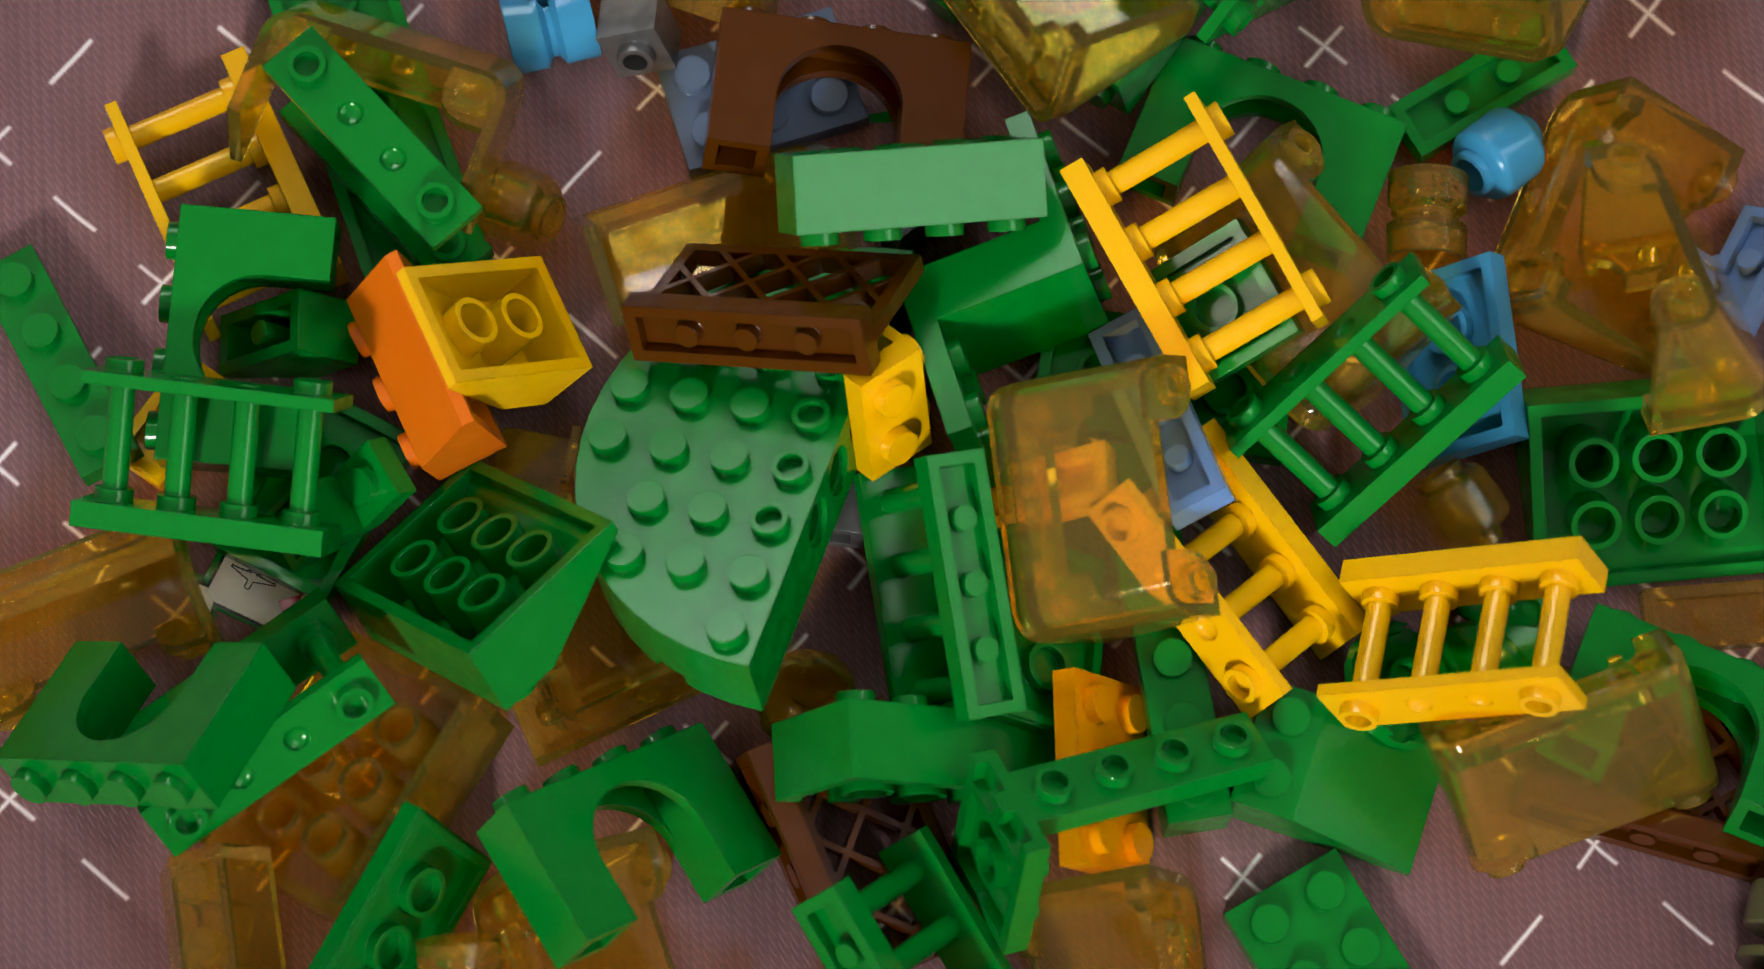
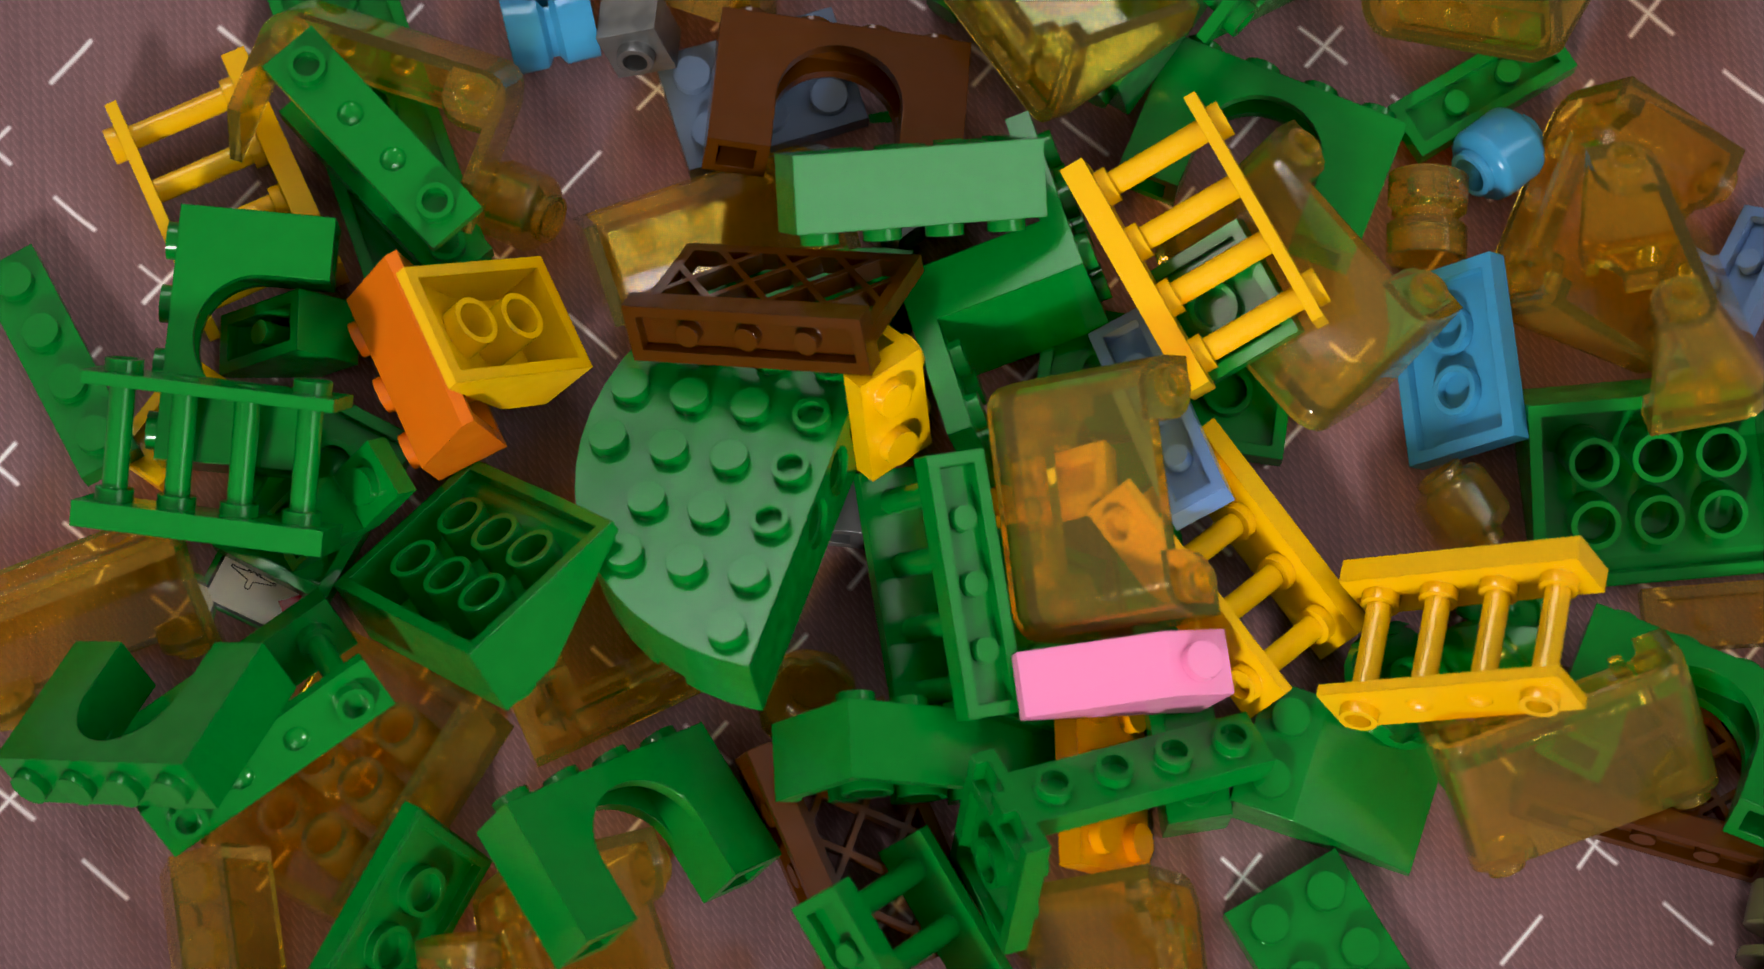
clear yellow bracket [493,424,584,503] -> none
green fence [1222,251,1527,547] -> none
none -> bright pink slope [1011,629,1234,721]

